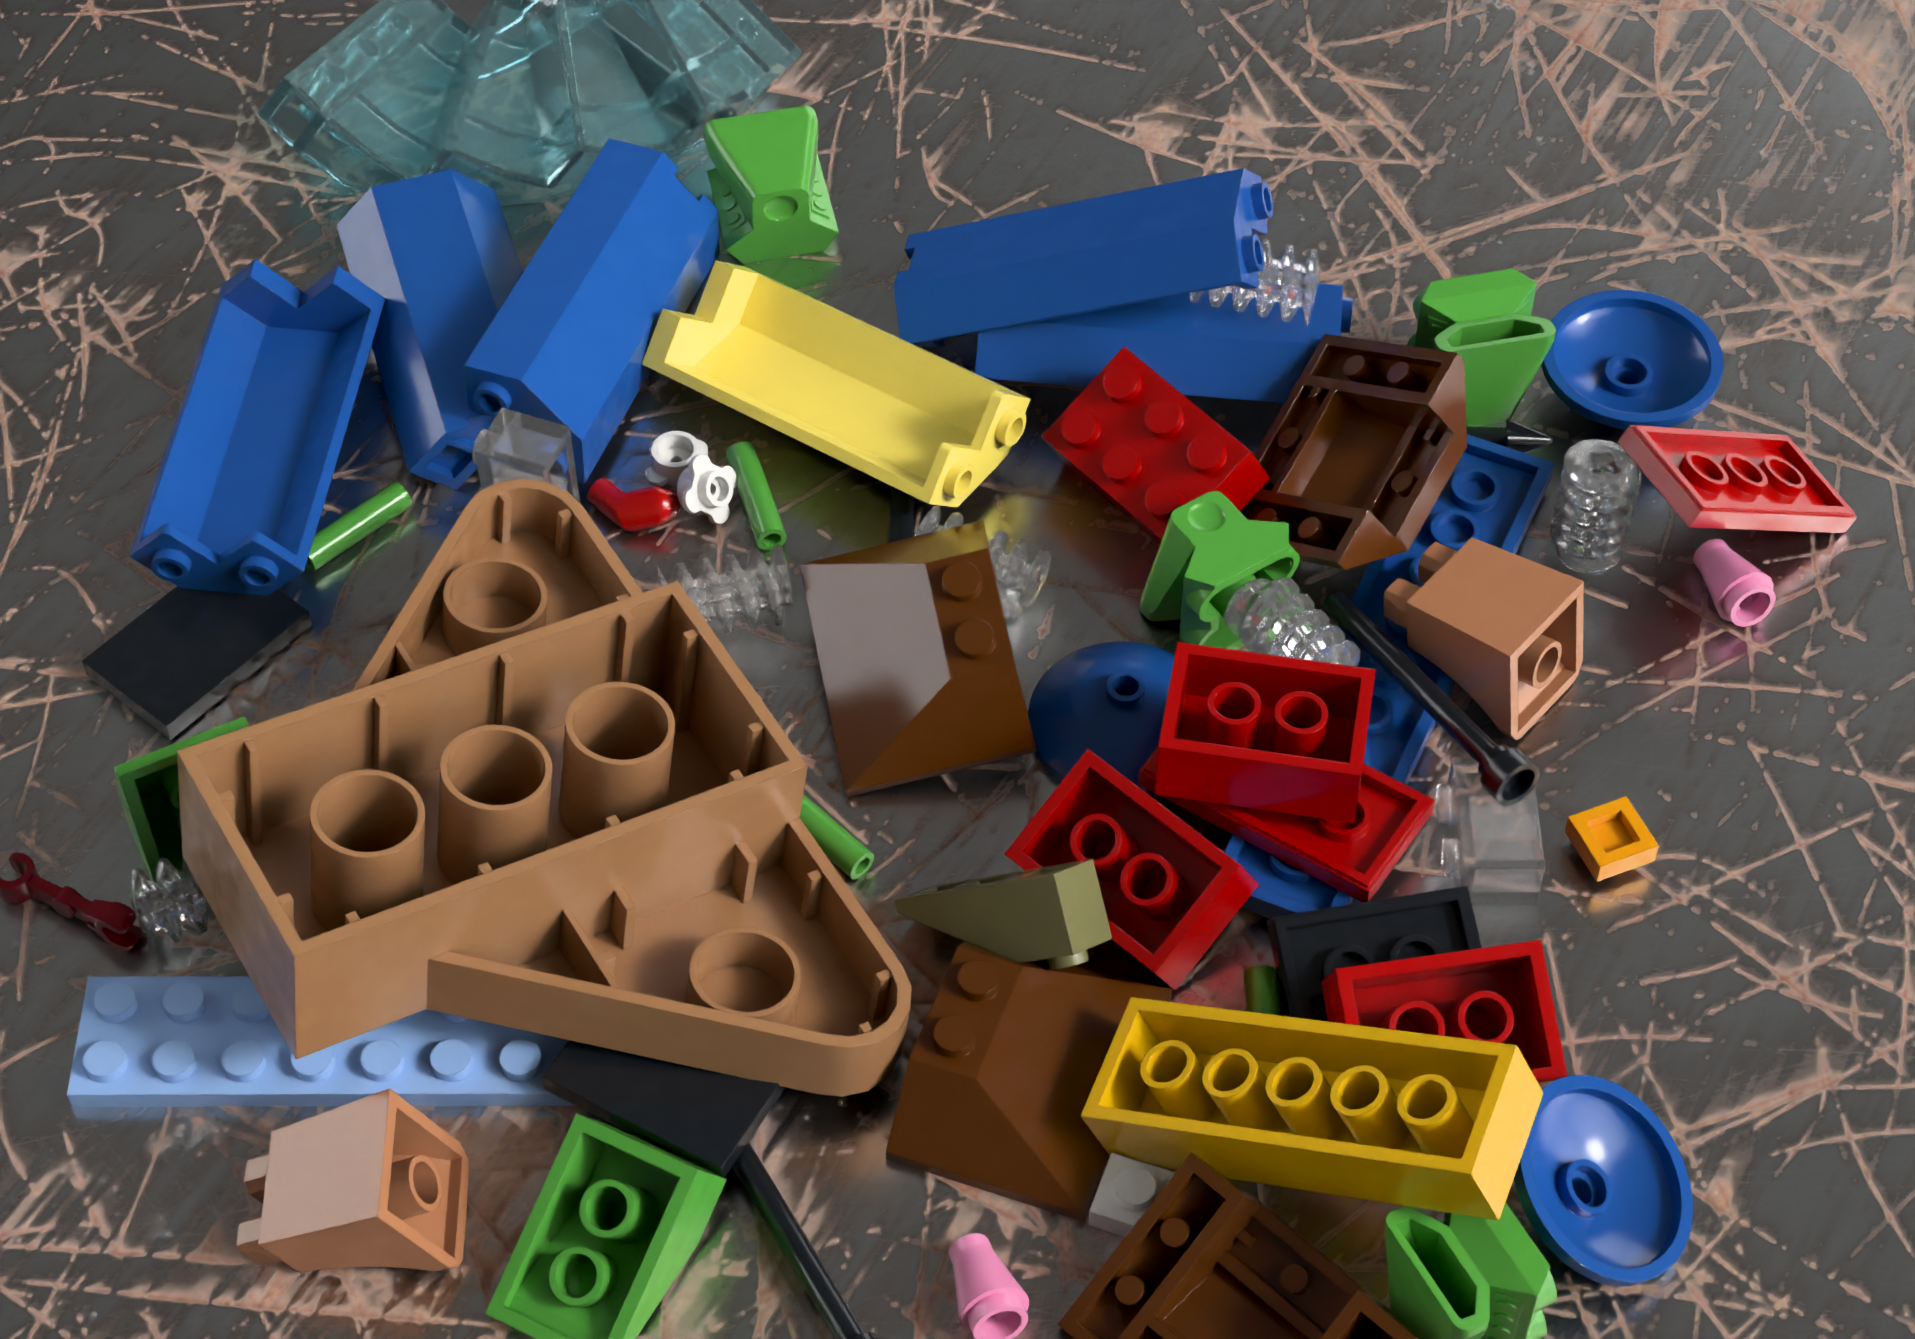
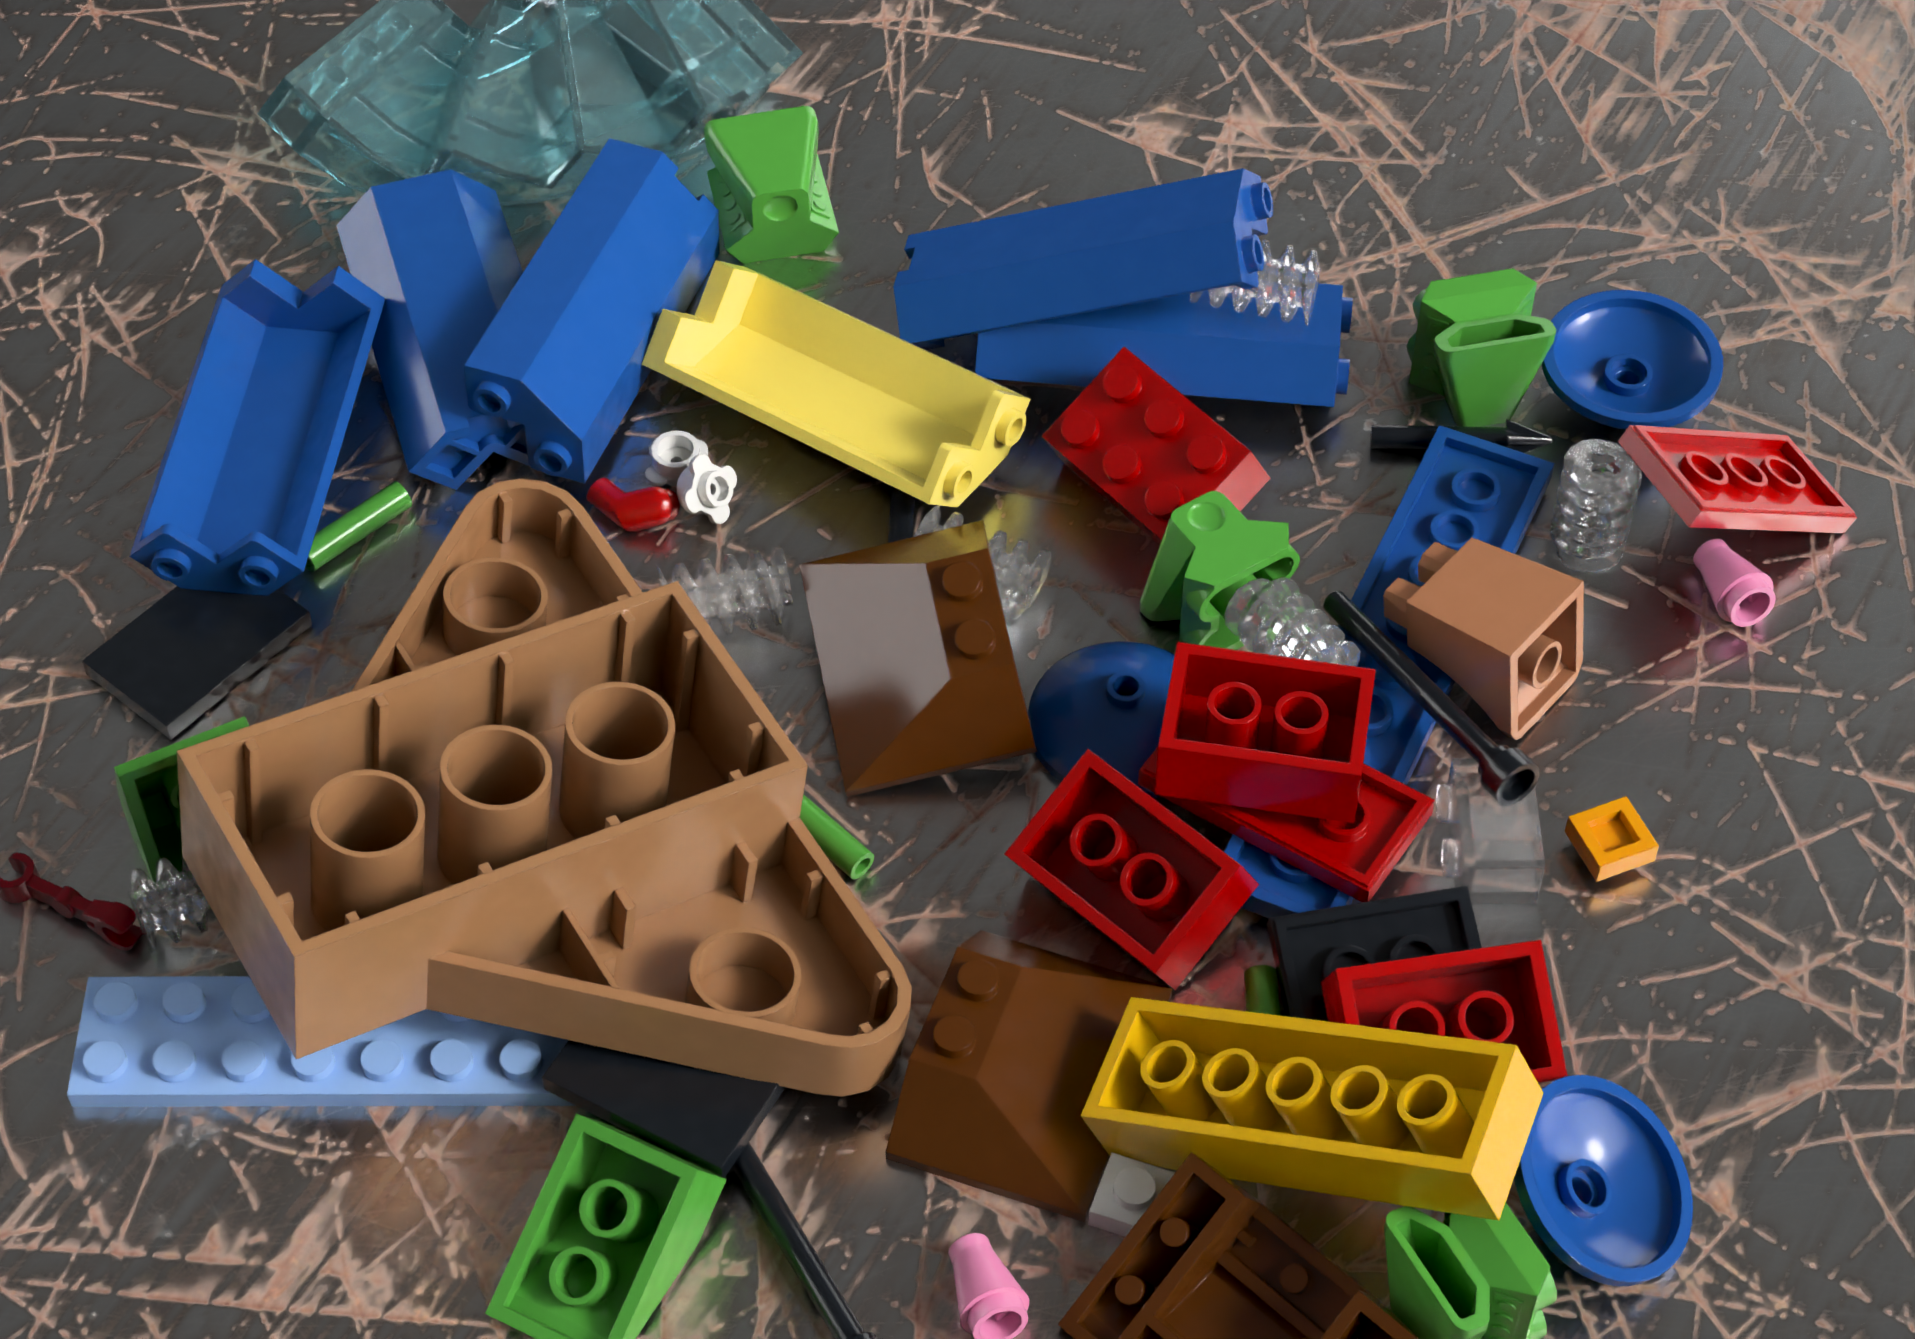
nougat hips [236,1088,470,1273] -> none
clear brick [472,408,580,503] -> none
bright green piece [726,441,787,550] -> none
olive slope [894,859,1112,970] -> none
reddish brown slope [1240,334,1467,570] -> none

